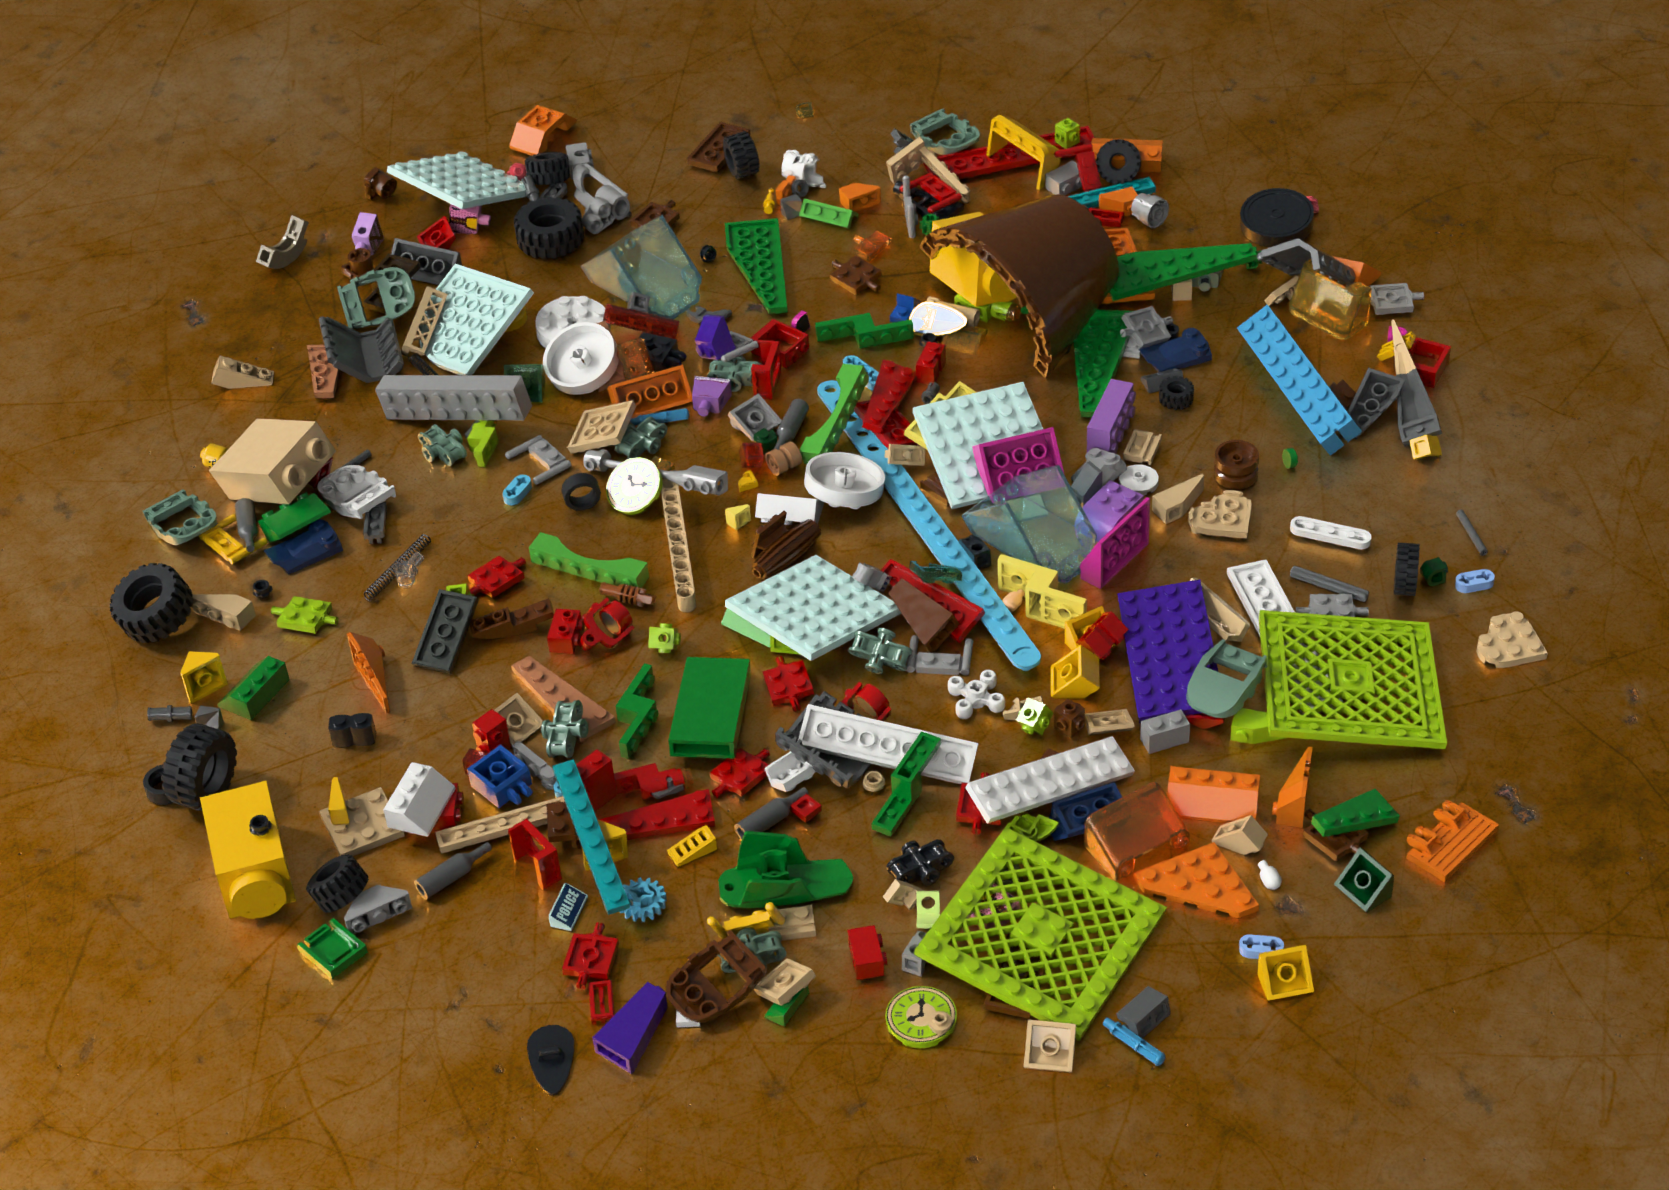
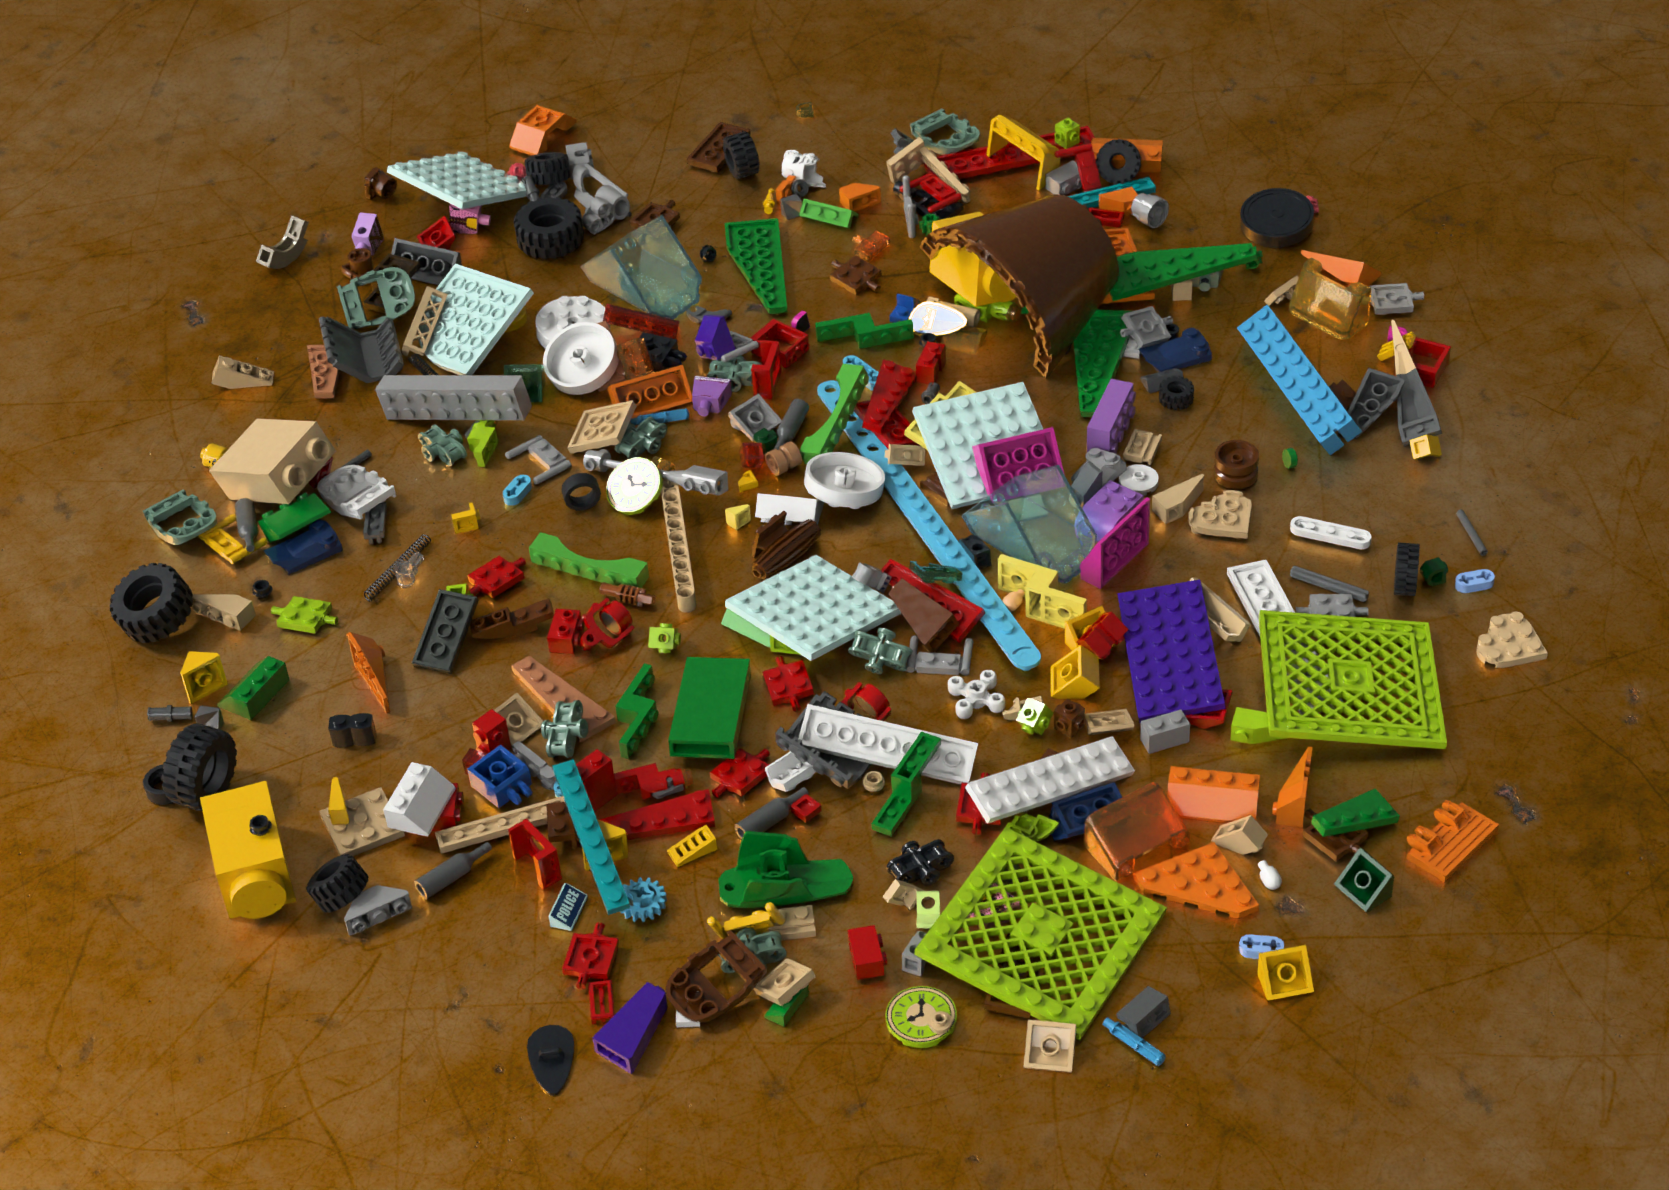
green container [297,918,368,979] -> none
flat silver slope [626,291,650,317] -> none
sand green slope [1186,639,1268,718] -> none
dark grey hinge [1257,238,1355,288] -> none
none -> yellow bracket [451,502,481,534]

